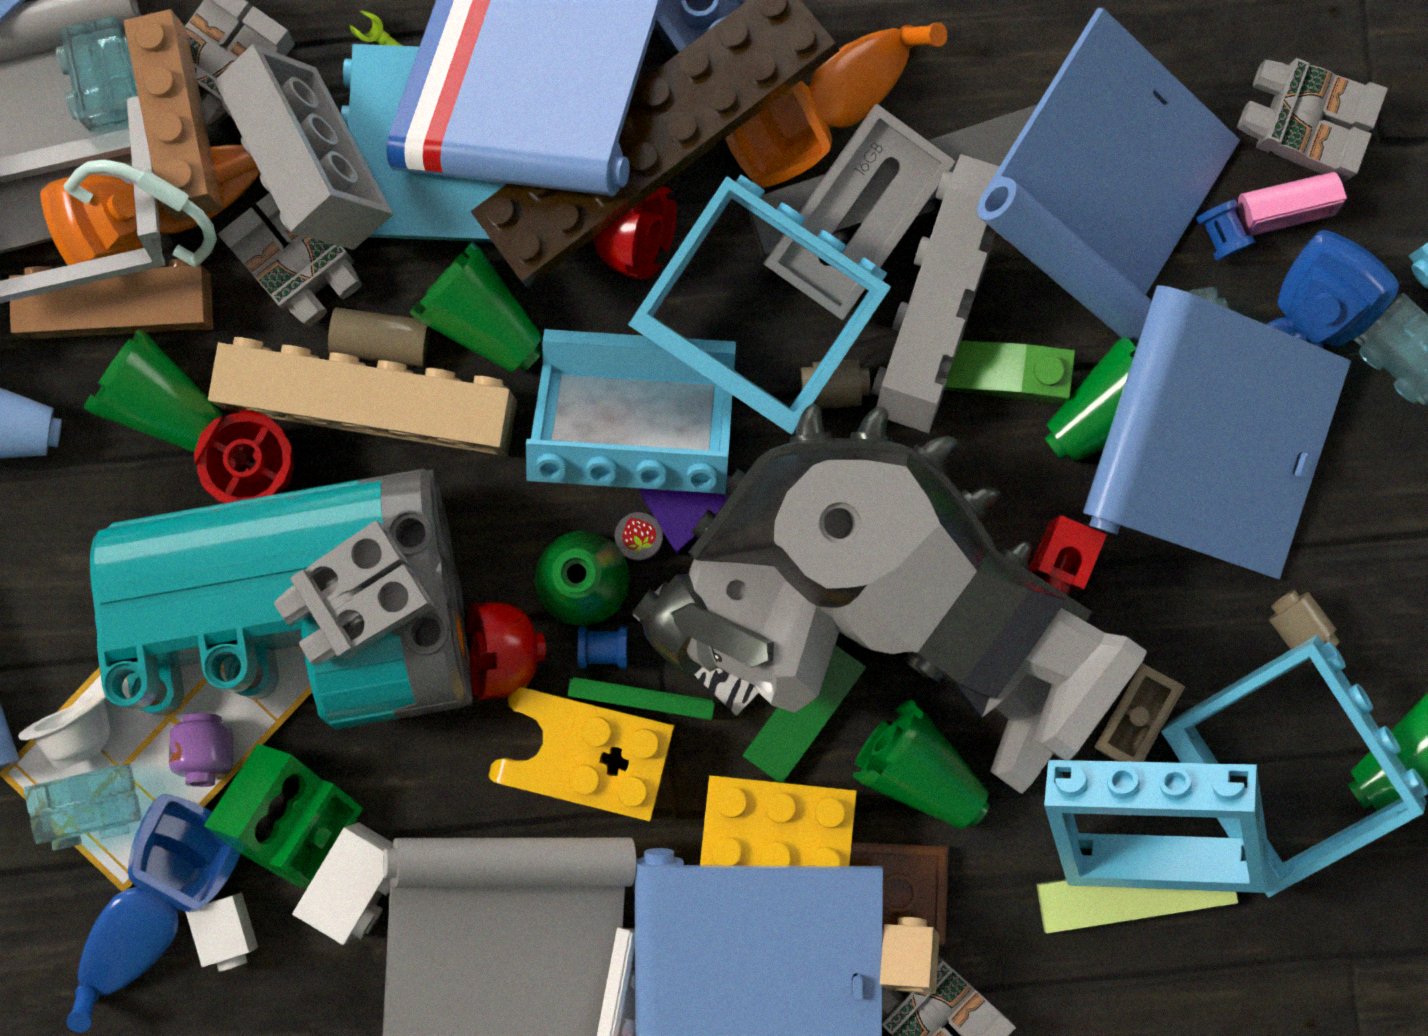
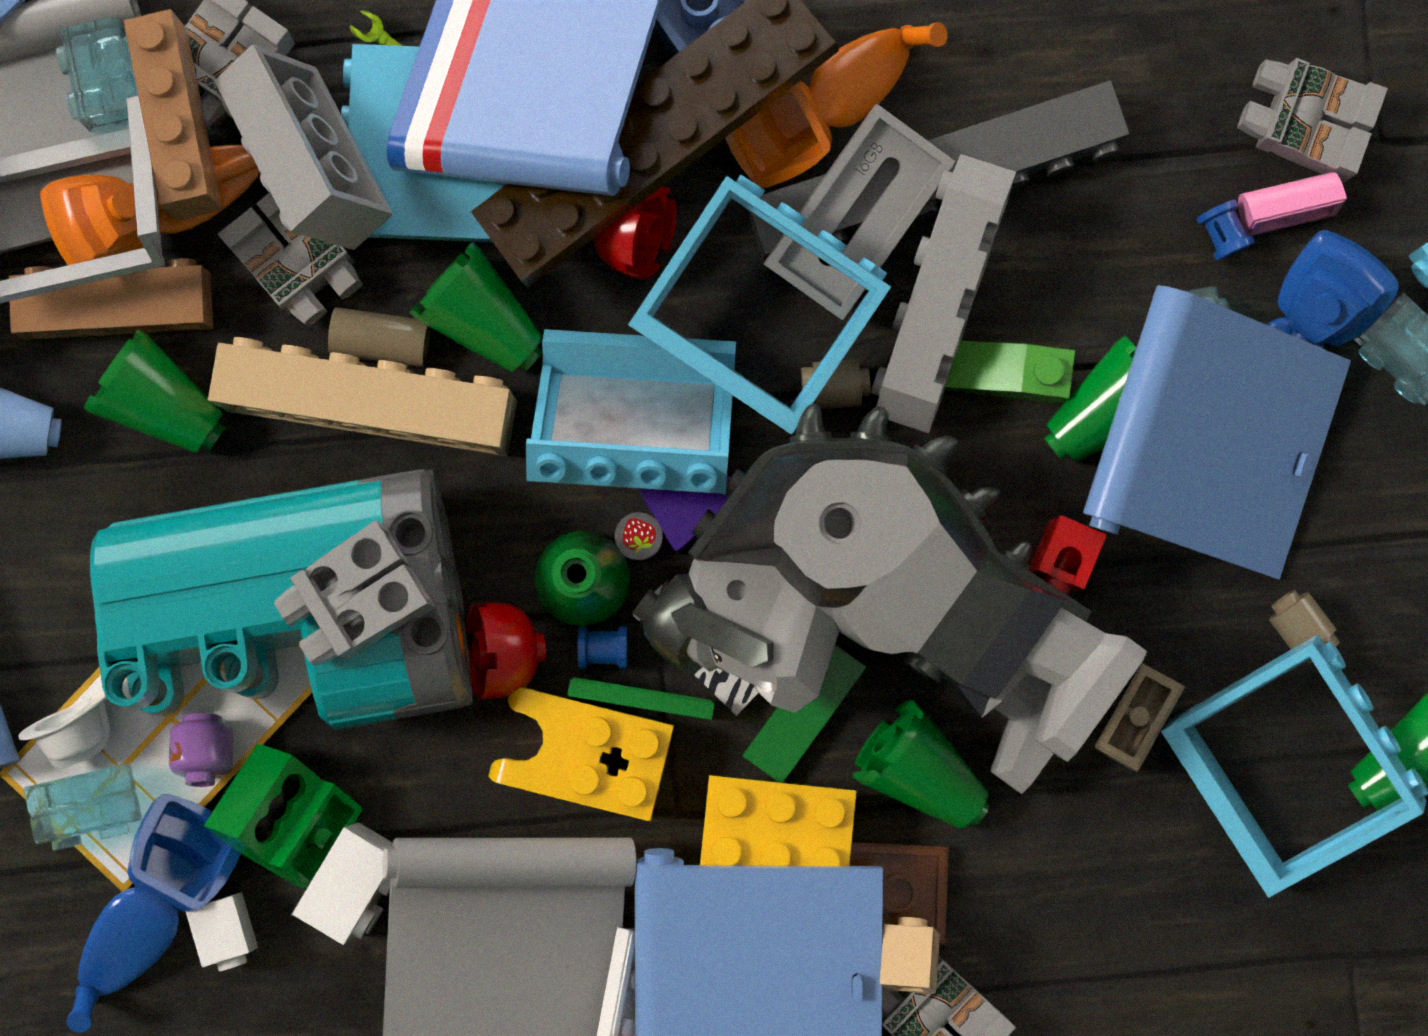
light aqua piece [64,159,217,267] -> none
red cylinder [194,410,295,503] -> none
medium blue door [977,8,1240,342] -> none
yellowish green tile [1036,879,1238,933] -> none
medium azure window [1044,760,1268,893] -> none

